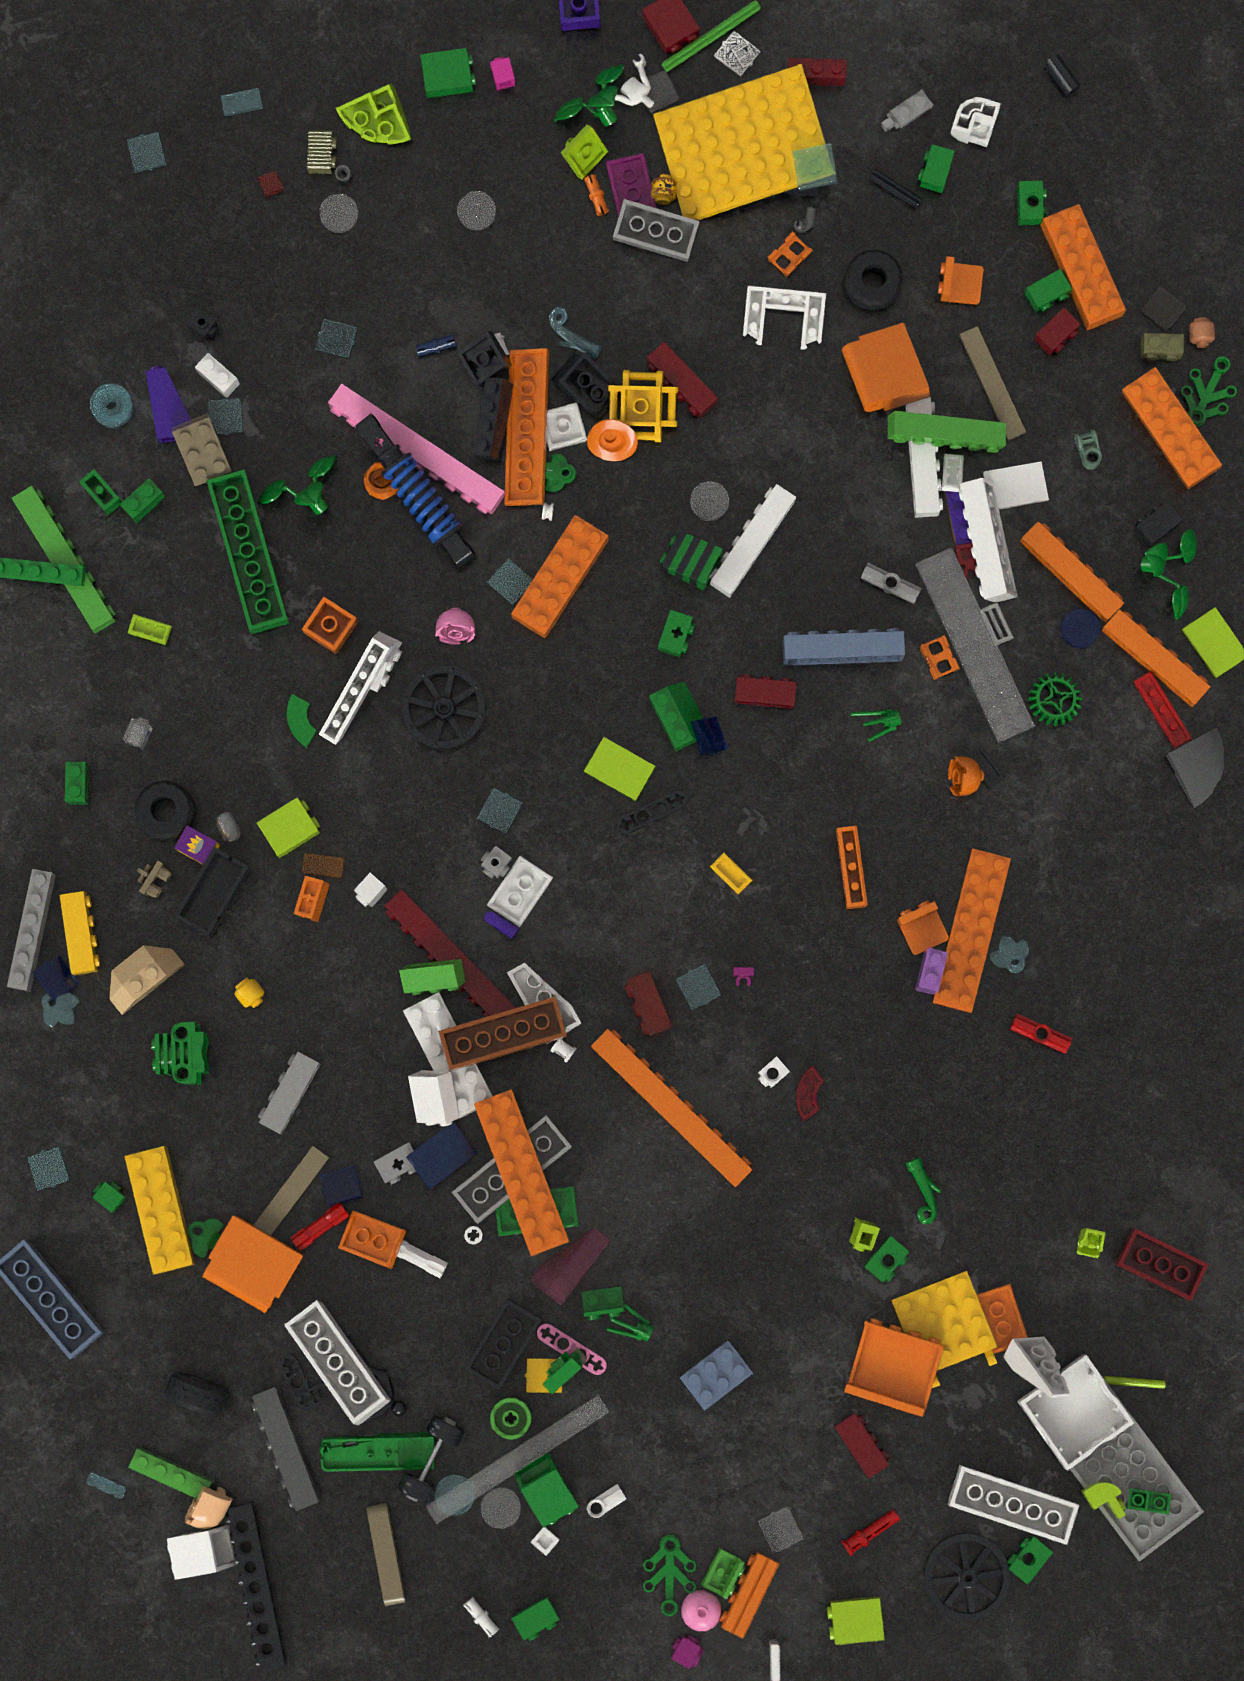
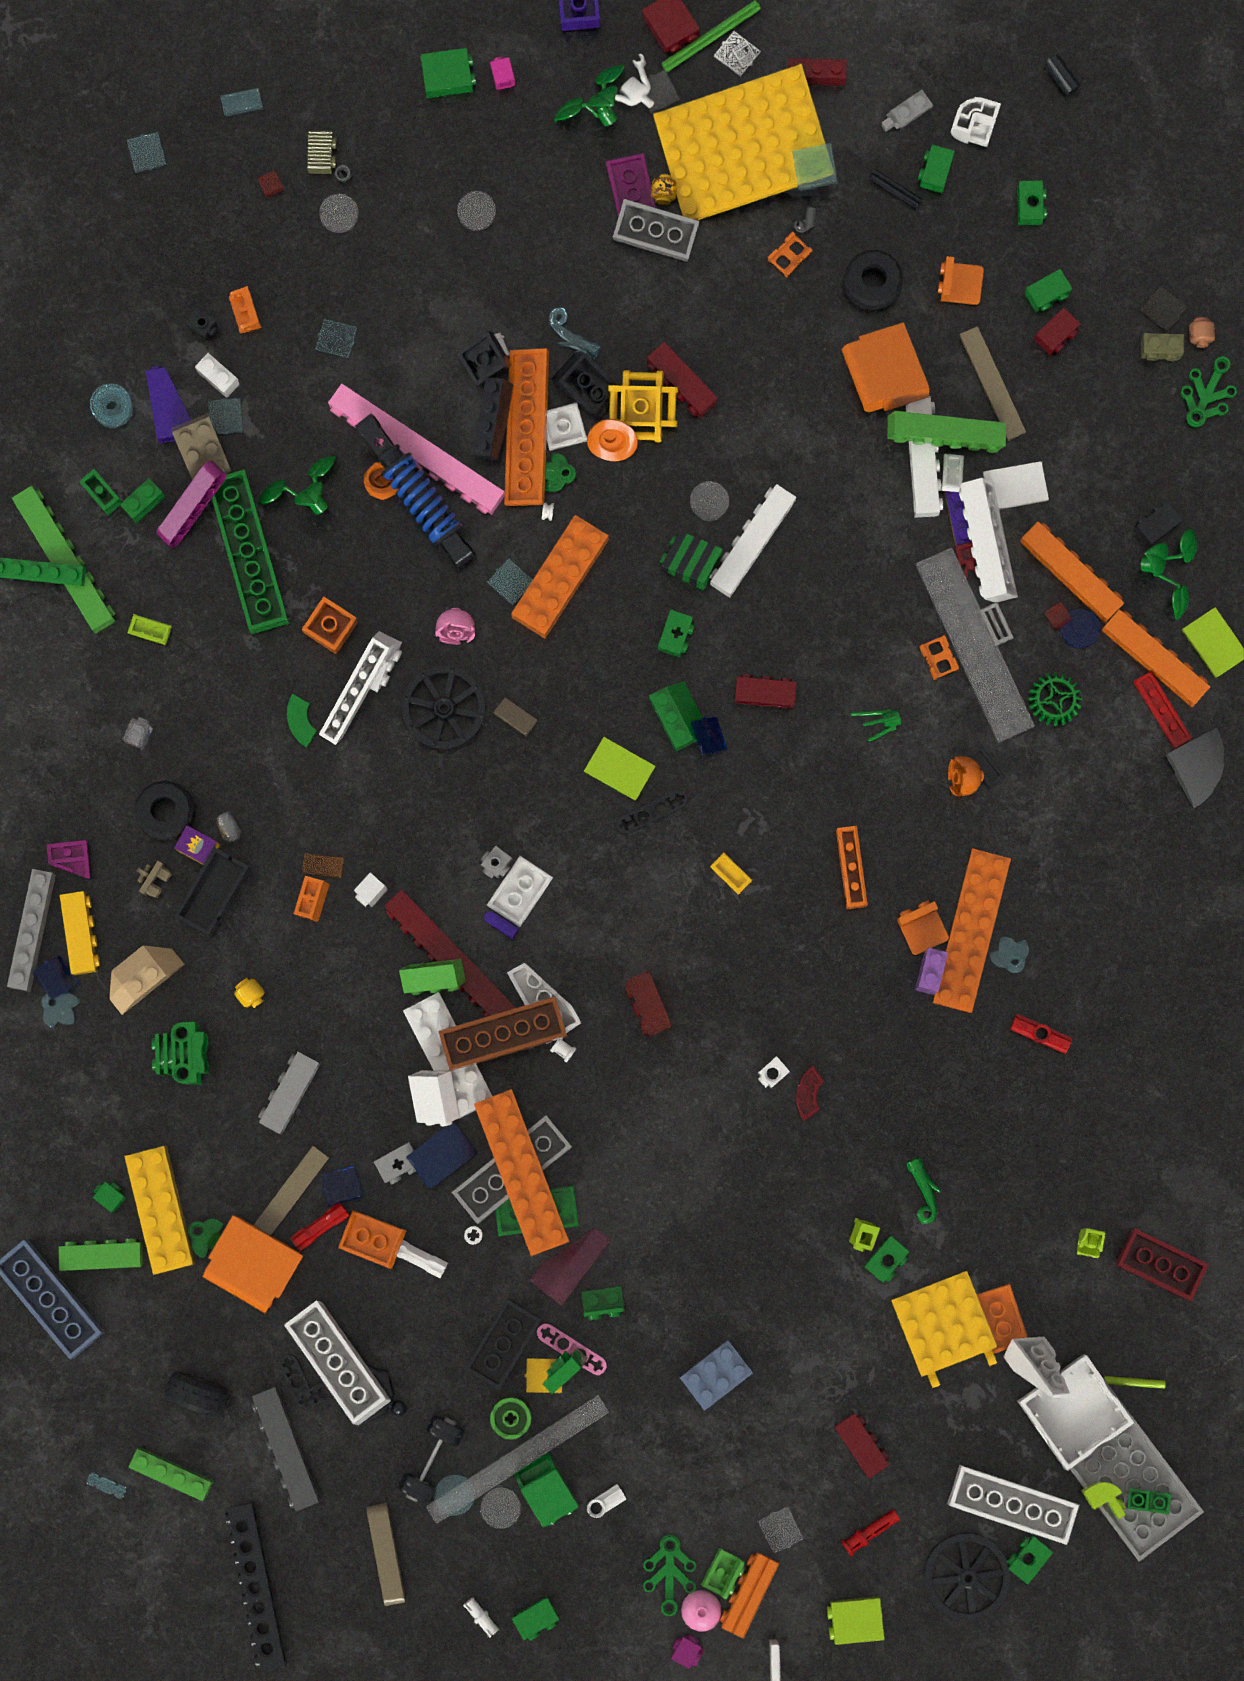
clear light blue piece [27,1147,70,1191] -> none
green brick [65,762,89,804] -> none
white slope [167,1525,236,1580] -> none
light nougat brick [185,1486,233,1529] -> none
lime brick [257,798,320,858] -> none
green piece [319,1432,434,1472] -> none
lime brick [336,84,411,144] -> none
dark blue pin [415,334,456,357] -> none
clear light blue piece [477,788,522,834] -> none
white plate [531,1527,560,1555] -> none
lime tile [561,125,608,179] -> none
orange pin [584,174,609,216] -> none
orange brick [591,1029,752,1187] -> none
green plant [606,1303,654,1341] -> none
clear light blue piece [676,964,721,1010] -> none
magenta tile [733,967,754,986] -> none
white wedge [743,286,826,350] -> none
sand blue brick [782,628,905,666] -> none
orange panel [844,1318,945,1417] -> none
light grey piece [860,563,922,604] -> none
orange brick [1040,204,1126,331] -> none
sand green piece [1074,429,1102,470] -> none
orange brick [1122,367,1222,489] -> none
none -> magenta wing [47,840,91,879]
none -> bright green brick [59,1239,143,1271]
none -> magenta beam [157,460,227,548]
none -> orange hinge [229,286,261,334]
none -> dark tan slope [494,698,538,736]
none -> clear red tile [1044,602,1072,630]

